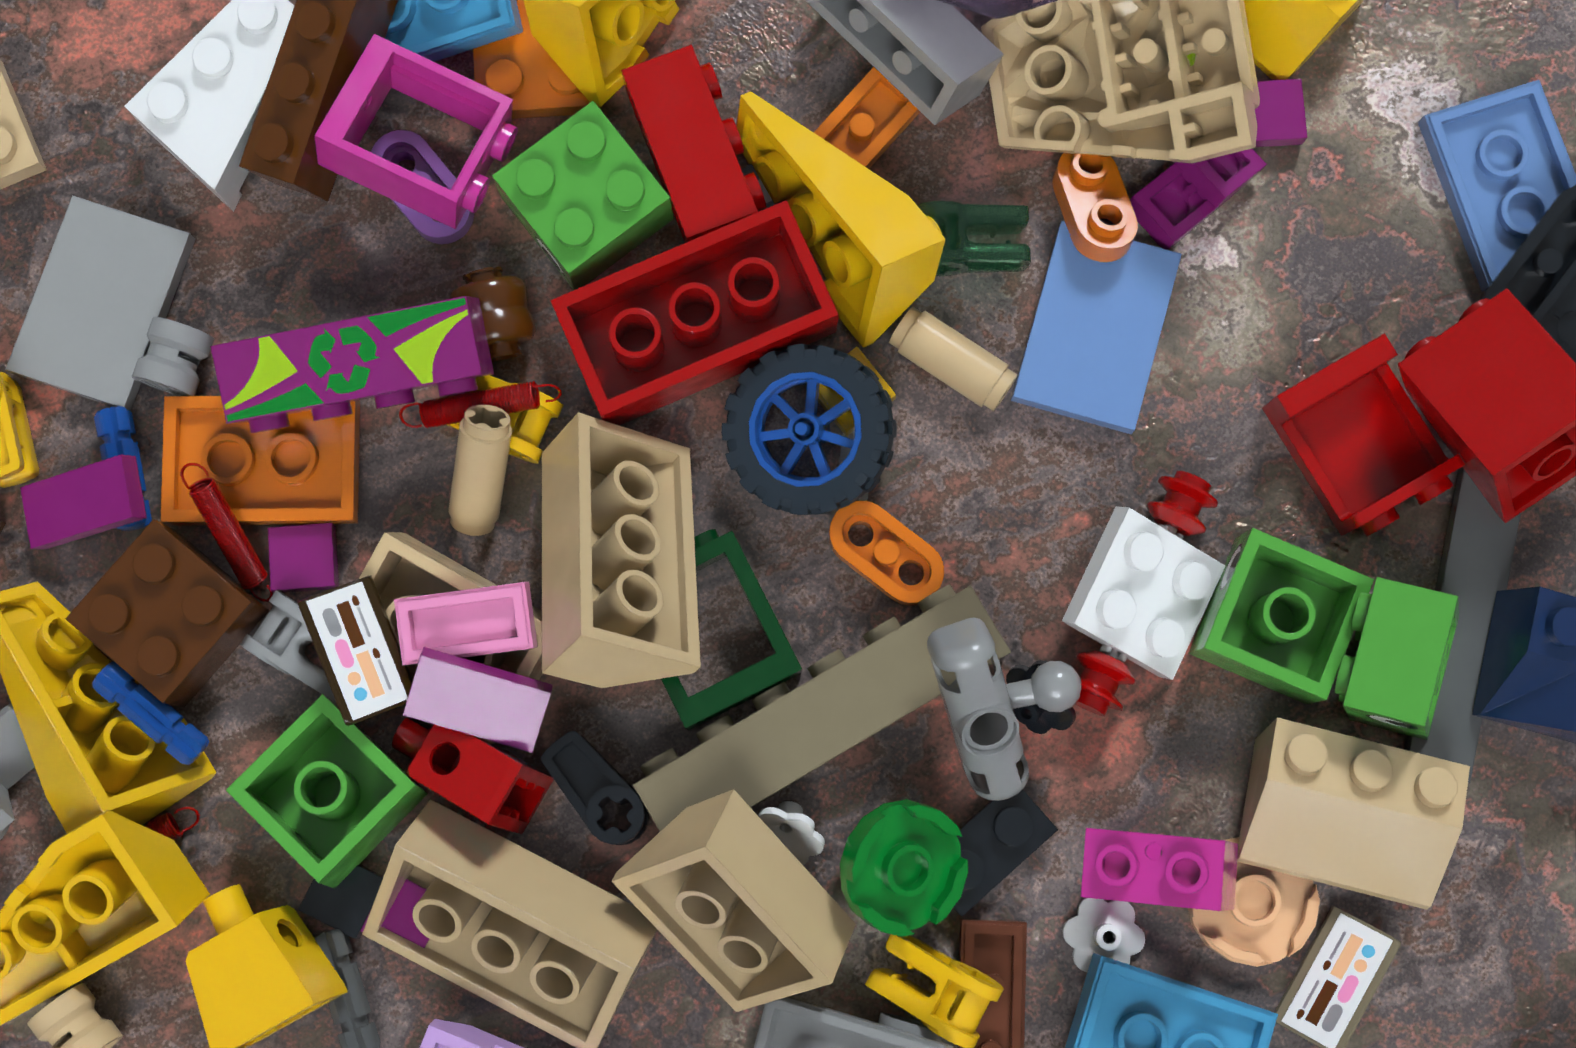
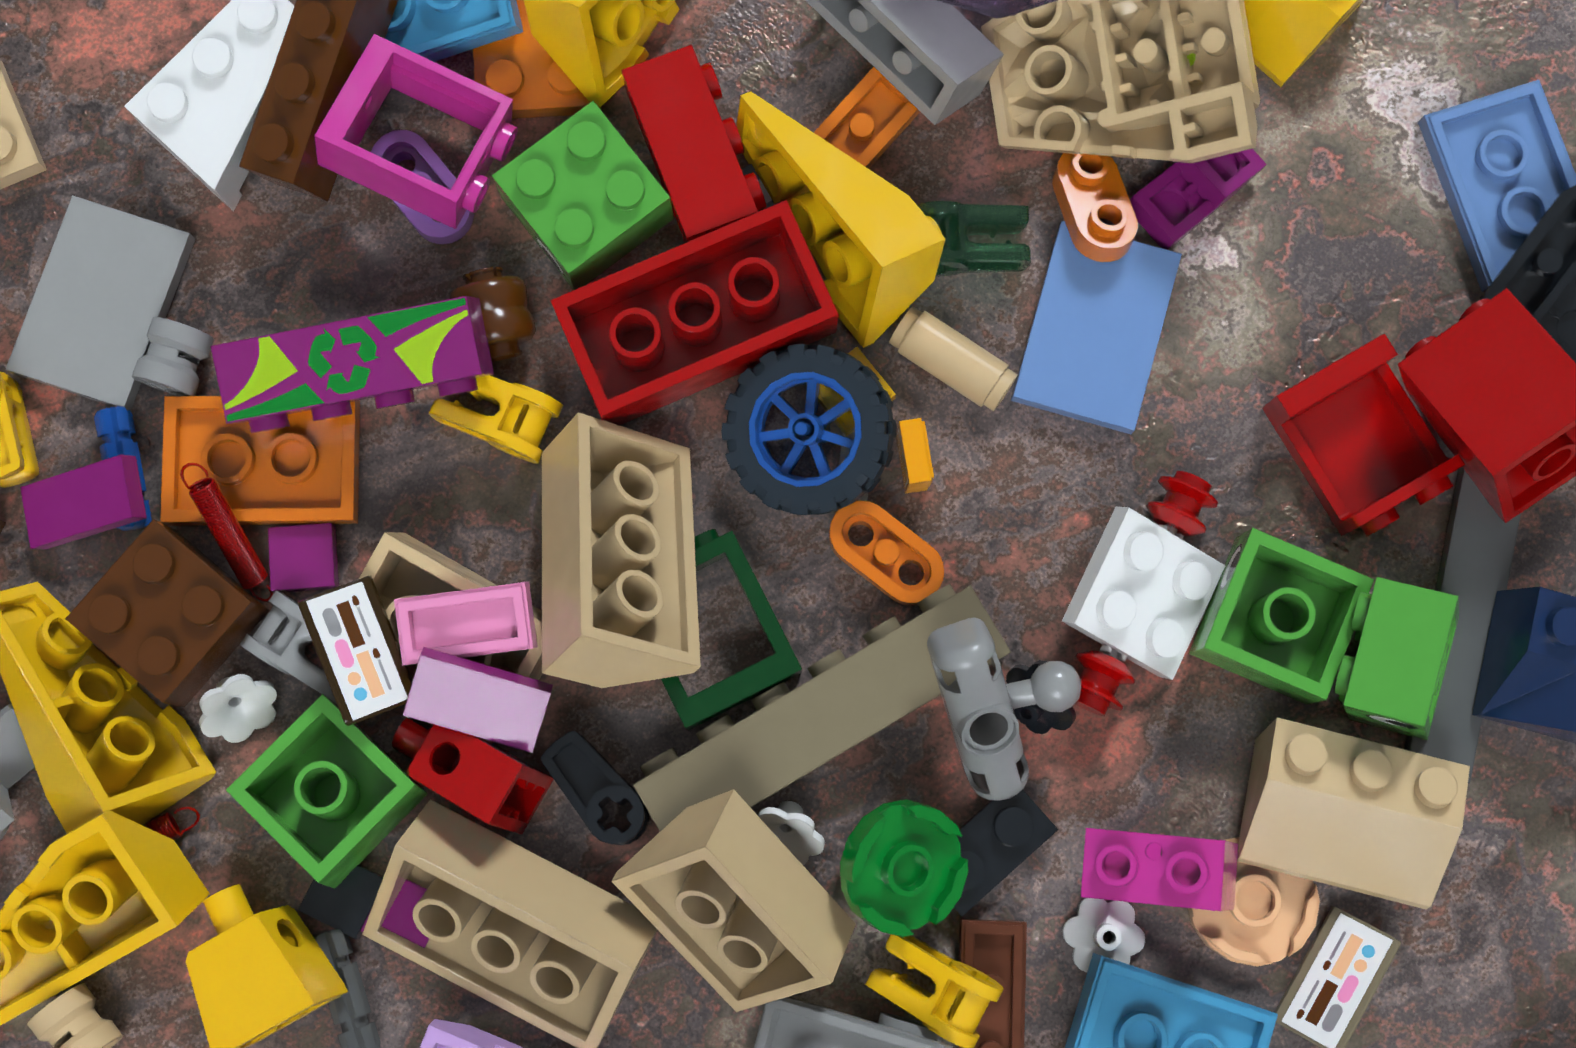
blue axle [92,661,209,765] -> none
red piece [399,381,562,428] -> none
tan piece [448,405,512,536] -> none
magenta tile [1255,79,1308,147] -> none
none -> white plant [199,674,277,743]
none -> light orange tile [896,418,934,494]

